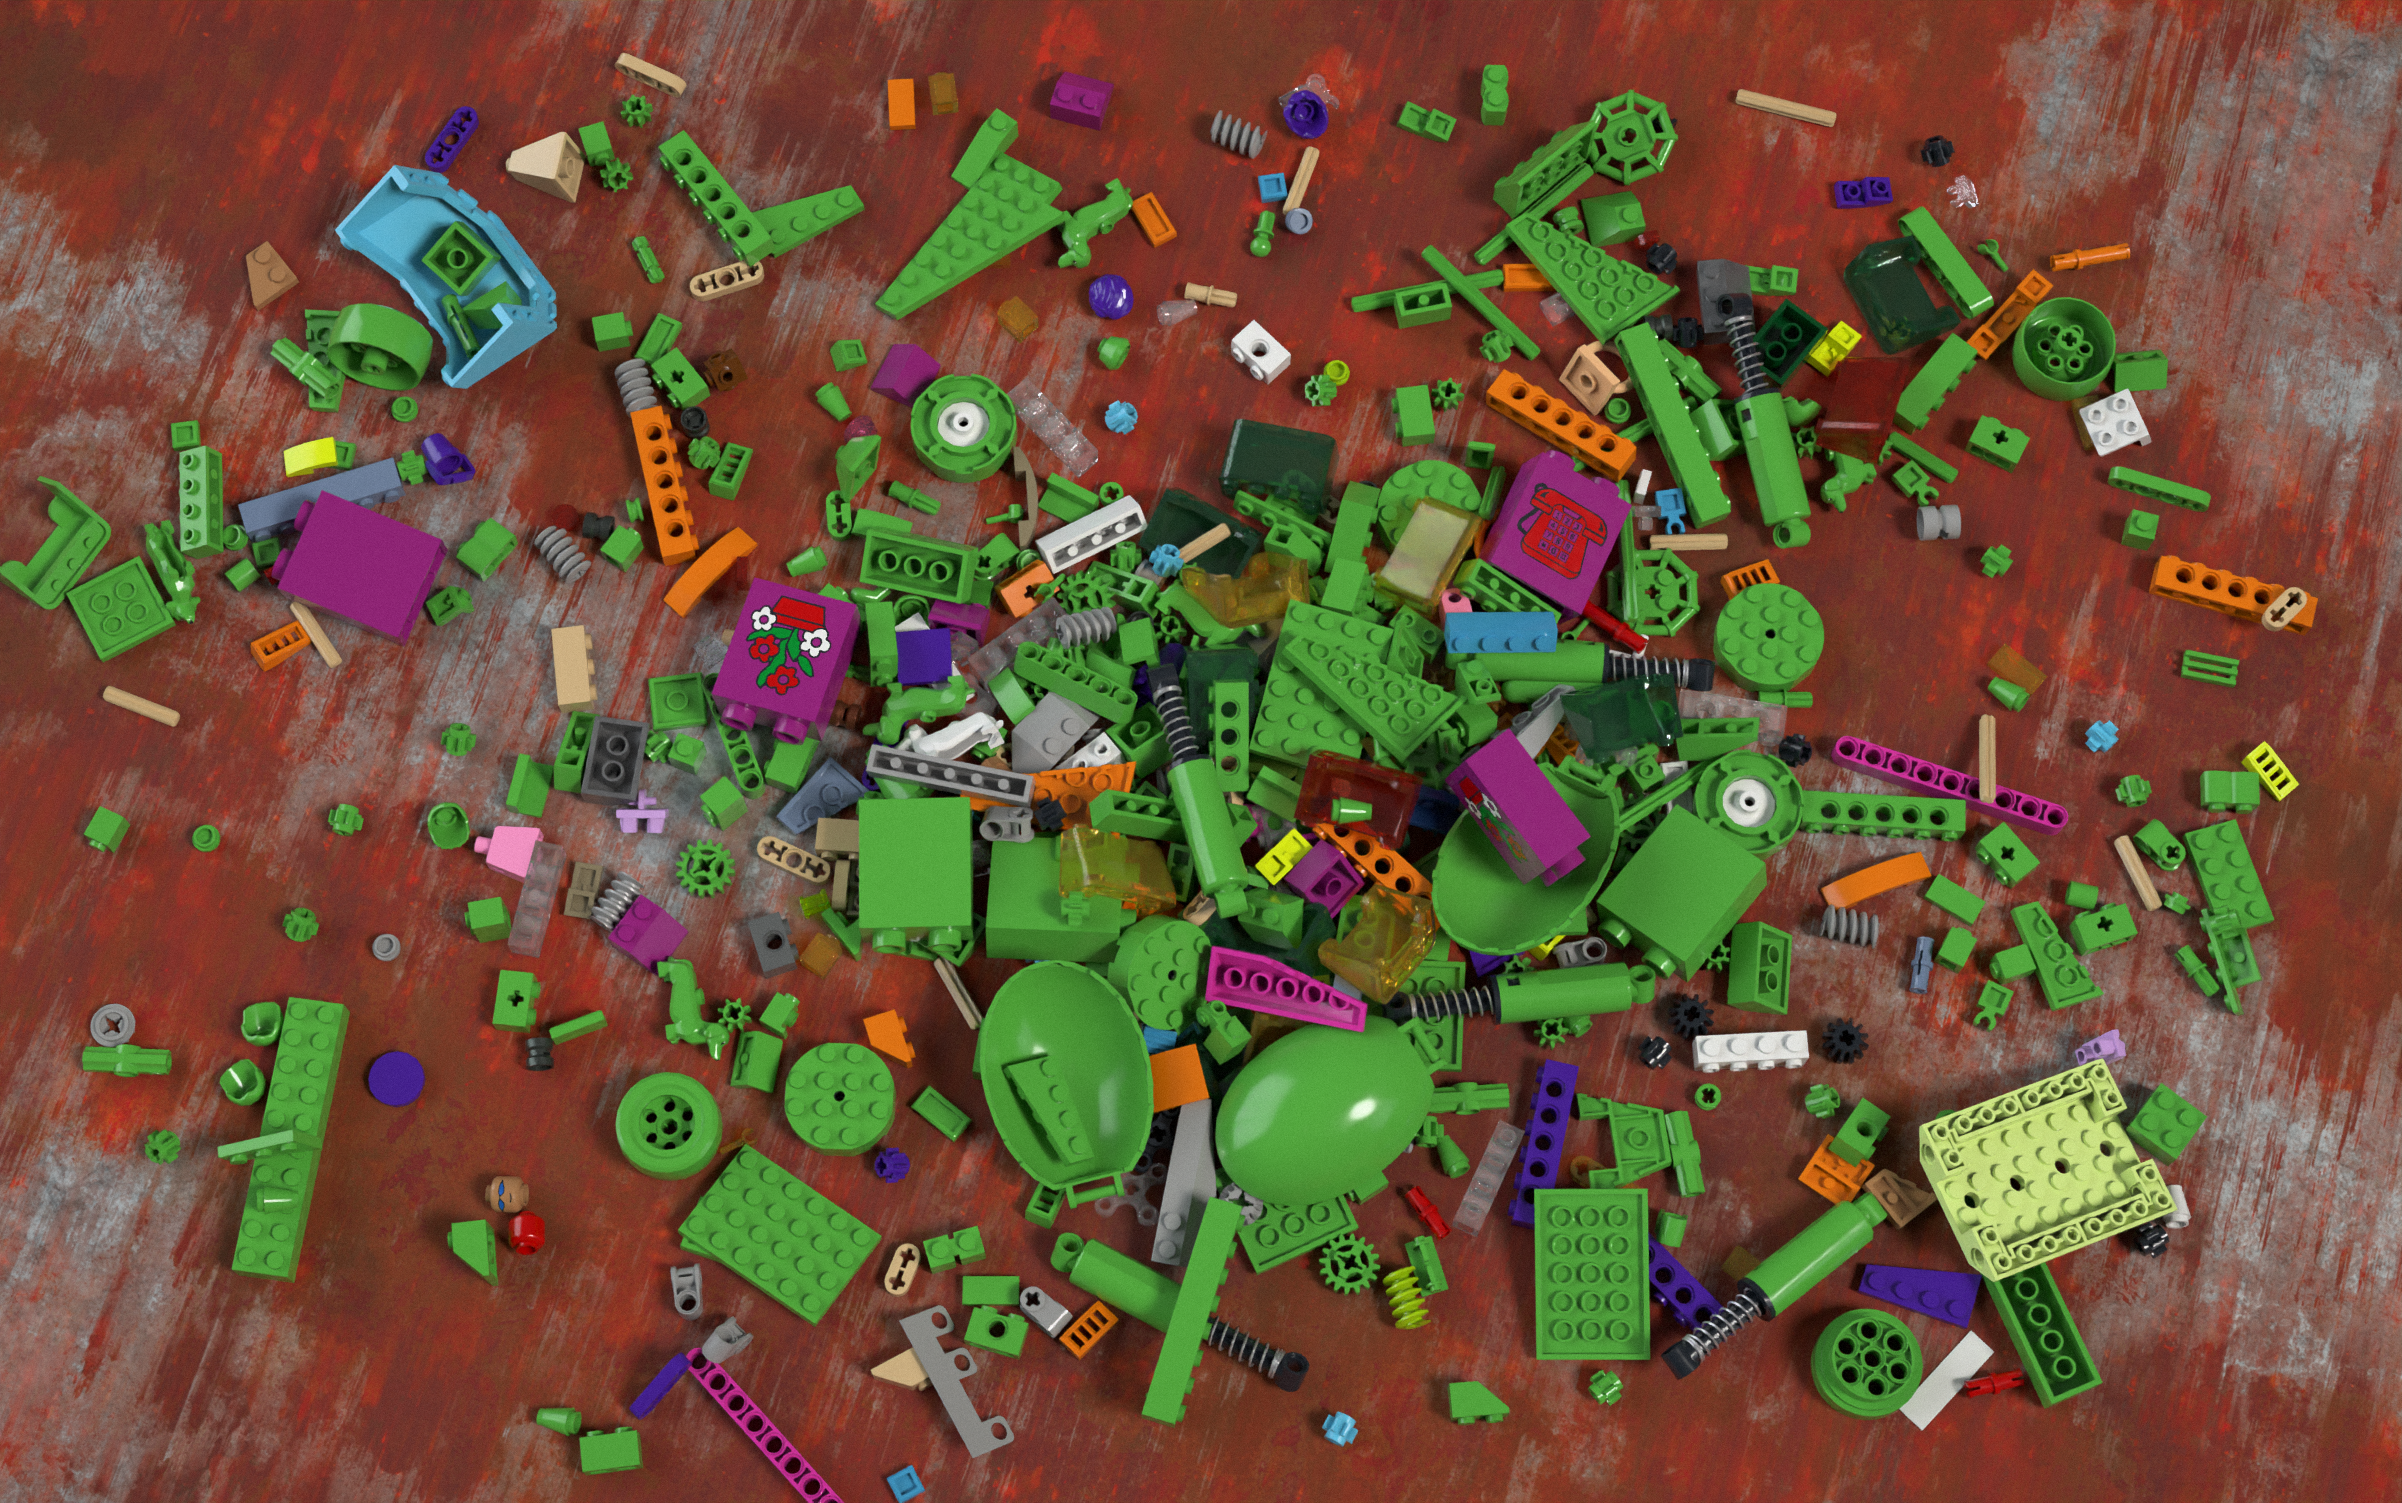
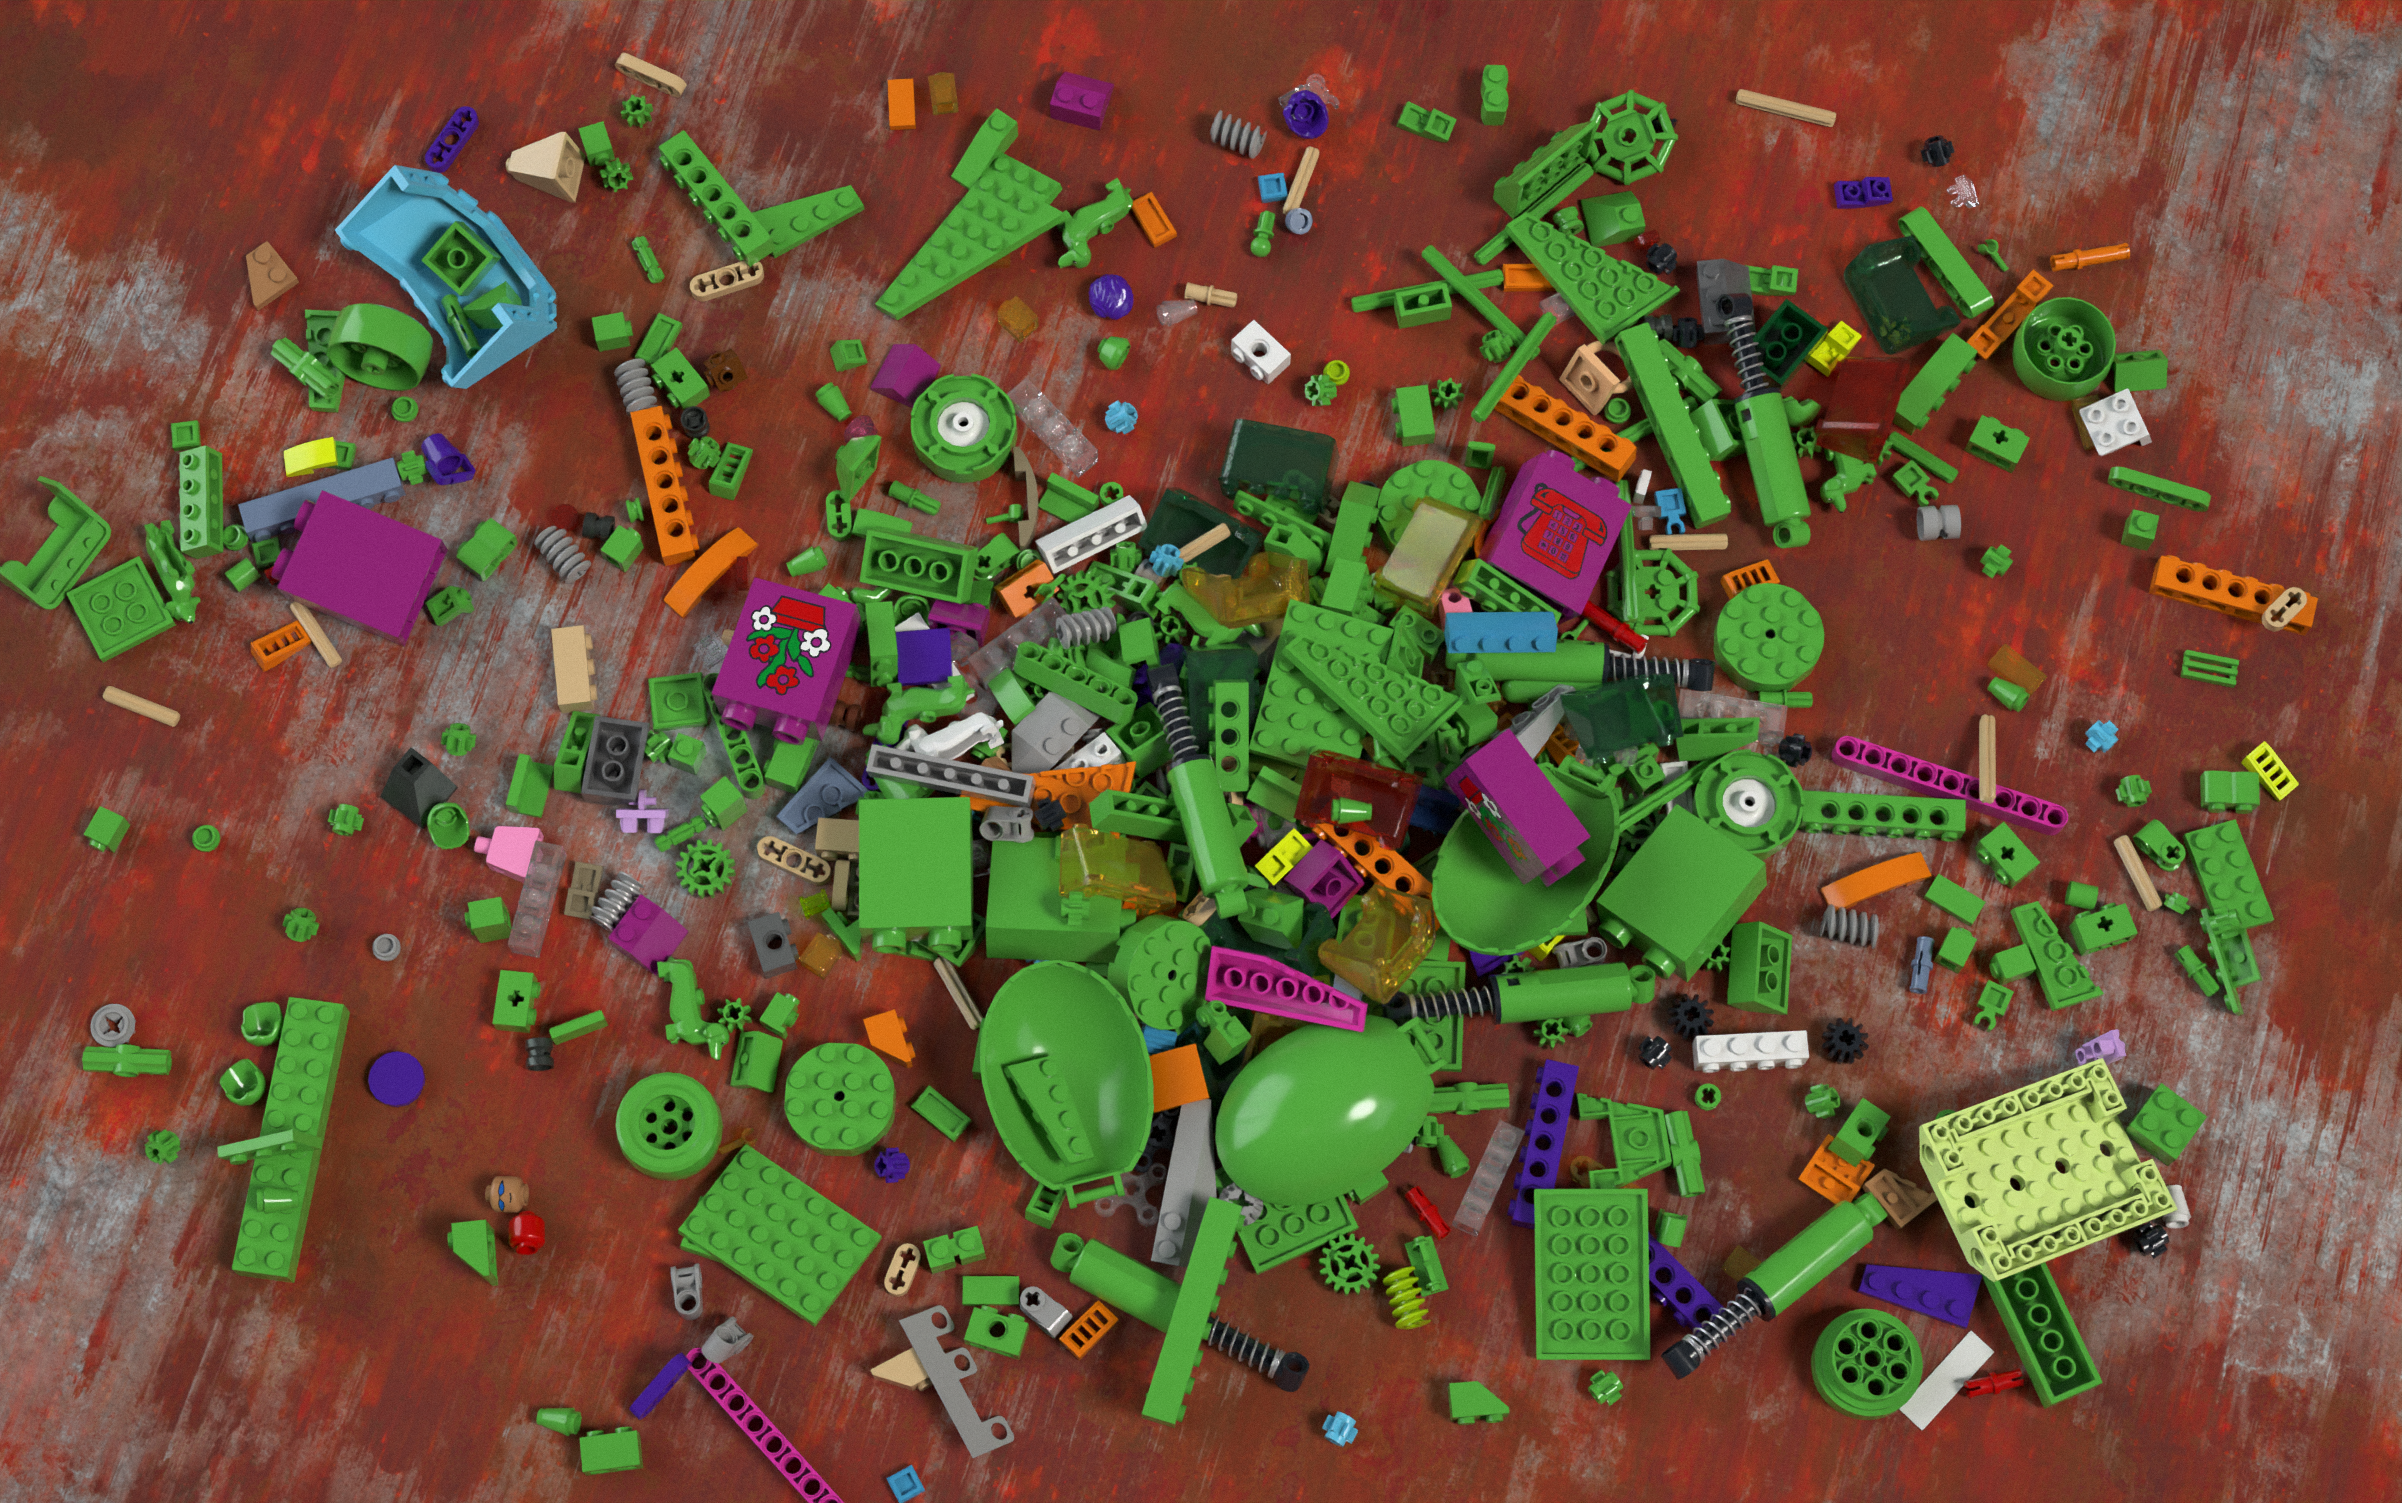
none -> pearl dark grey slope [380,747,458,829]
none -> bright green axle [654,815,707,852]
none -> bright green axle [1471,312,1557,423]

